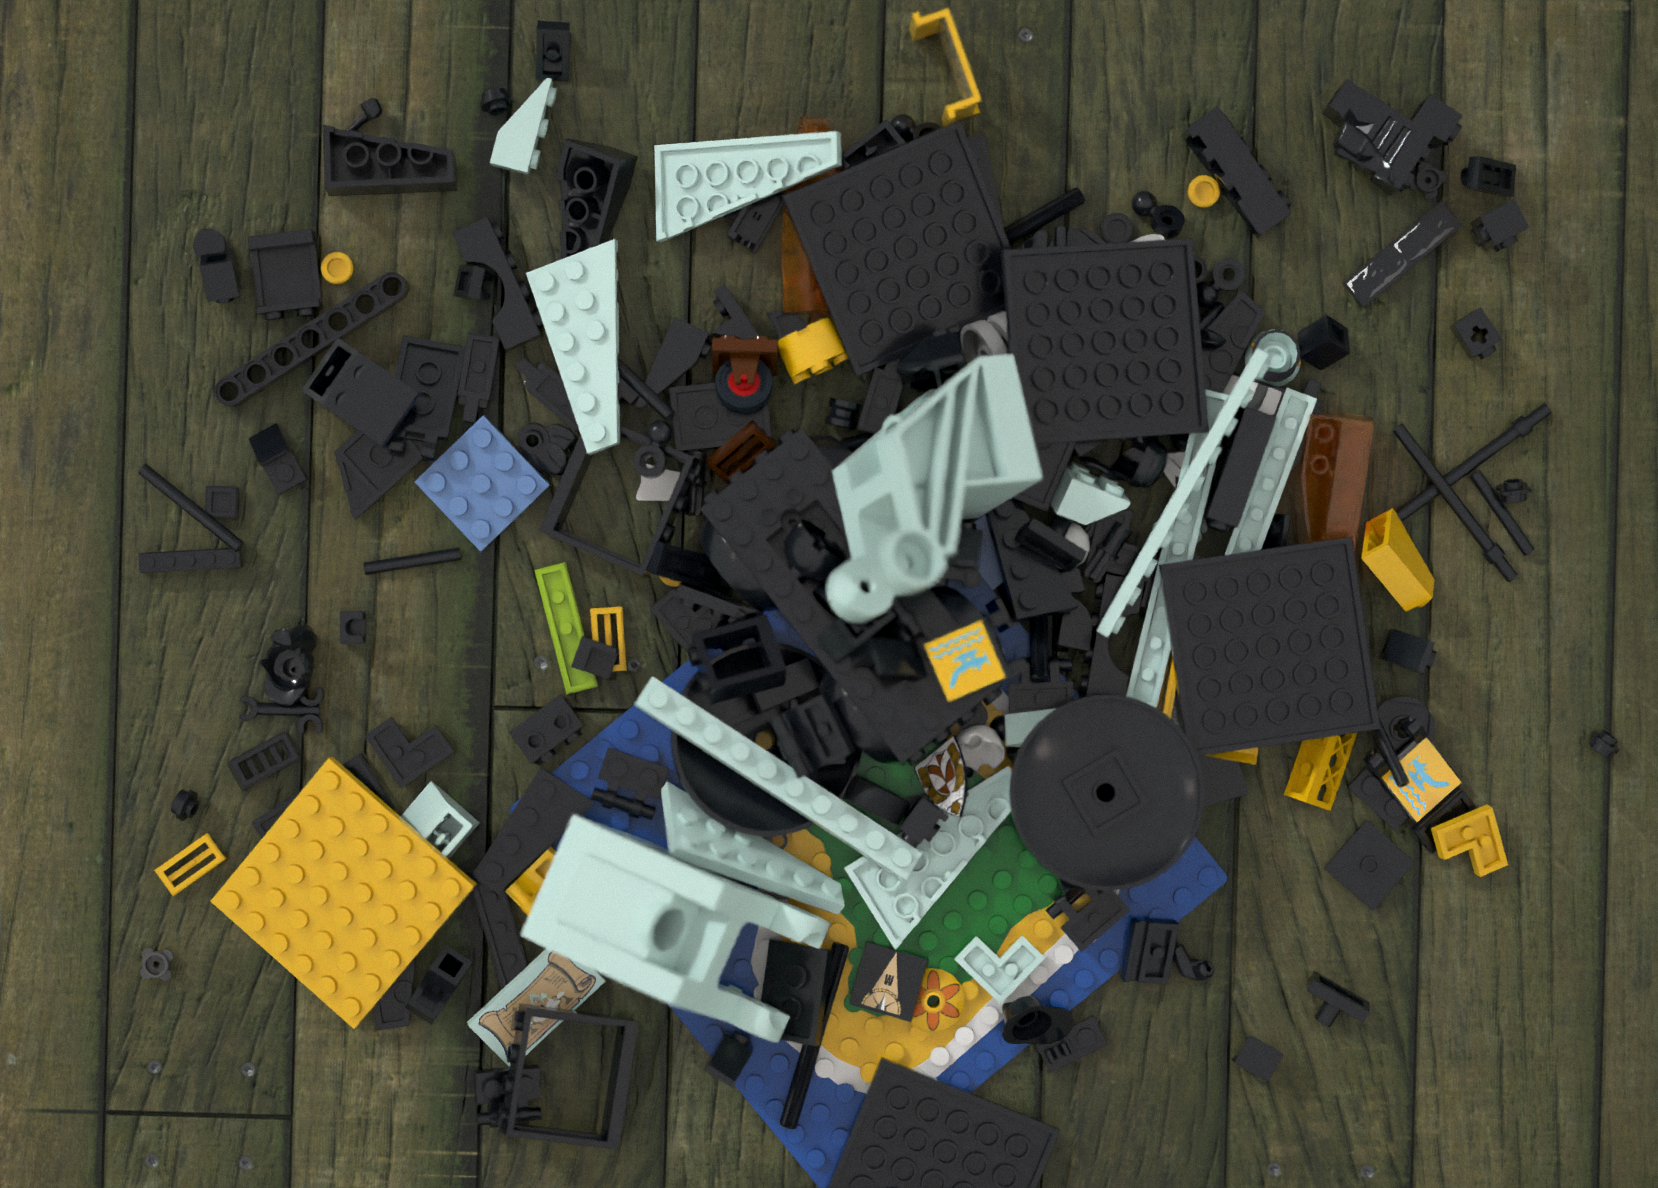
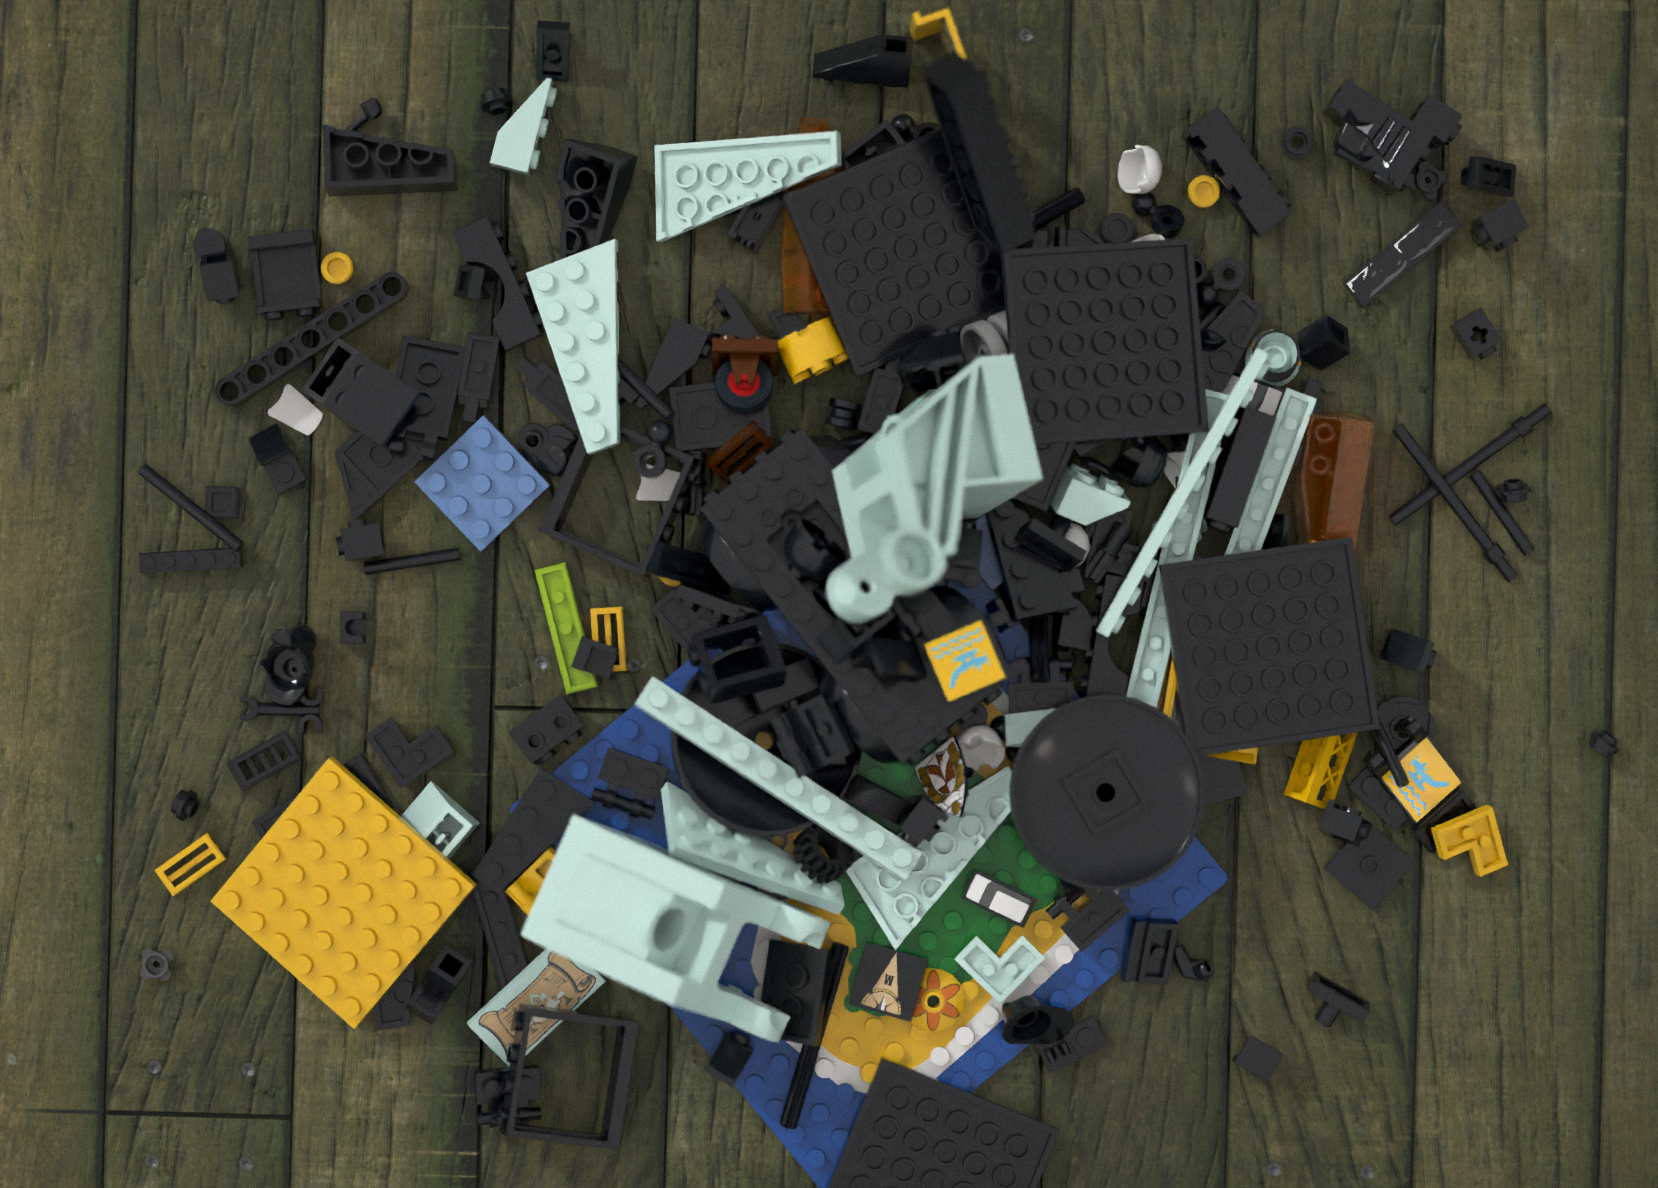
yellow slope [1361,508,1435,612] -> none
none -> white sticker [268,384,323,436]
none -> black brick [336,519,387,561]
none -> black tyre [792,824,855,883]
none -> black slope [812,34,913,88]
none -> black brick [920,50,1037,254]
none -> slope [961,869,1038,928]
none -> white hair [1118,145,1162,194]
none -> black plate [1281,126,1313,159]
none -> black brick [1318,799,1372,847]

